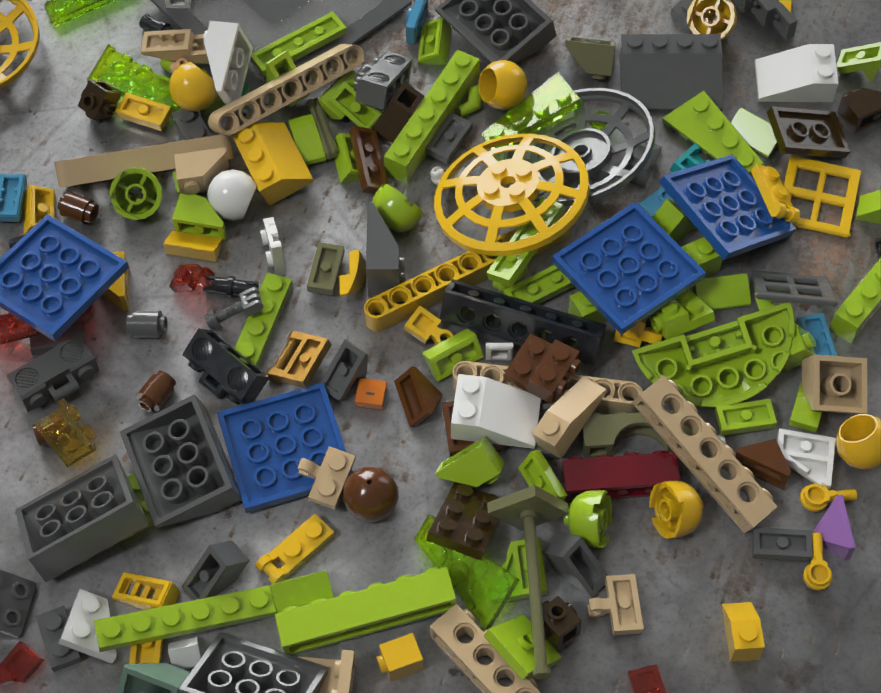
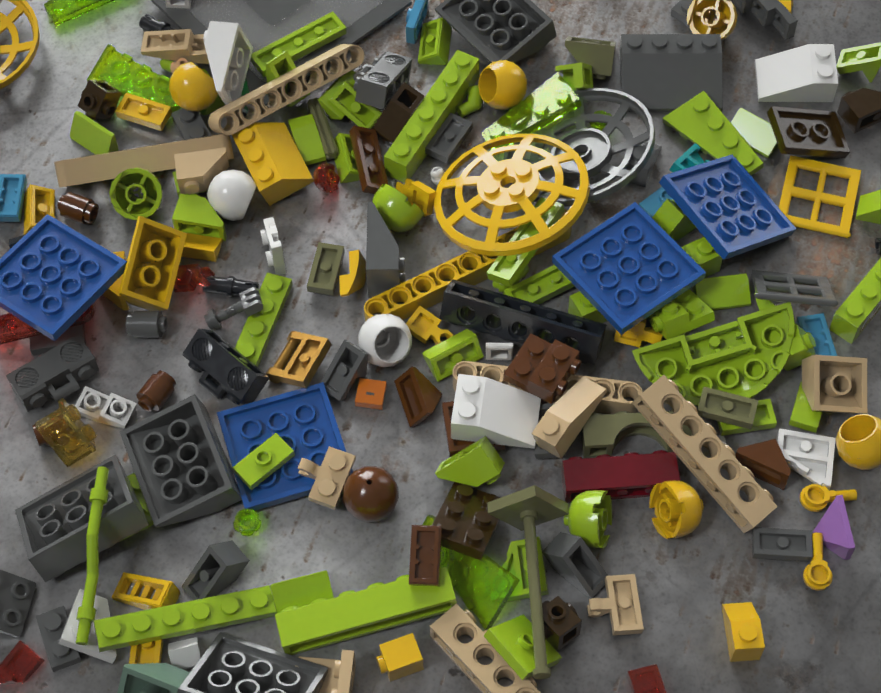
yellow plate [255,514,335,584] -> none
lime plate [518,450,567,500] -> none
yellow plate [750,163,800,223] -> none
none -> lime slope [70,111,119,155]
none -> white slope [73,386,137,428]
none -> lime bar [76,466,109,645]
none -> yellow slope [118,216,187,311]
none -> lime plate [232,433,295,490]
none -> clear neon green plate [233,509,262,536]
none -> clear red plate [313,162,340,194]
none -> white helmet [358,314,412,367]
none -> yellow plate [395,178,437,217]
none -> reddish brown plate [409,525,442,586]
none -> lime panel [555,62,593,93]
none -> olive plate [697,387,759,429]

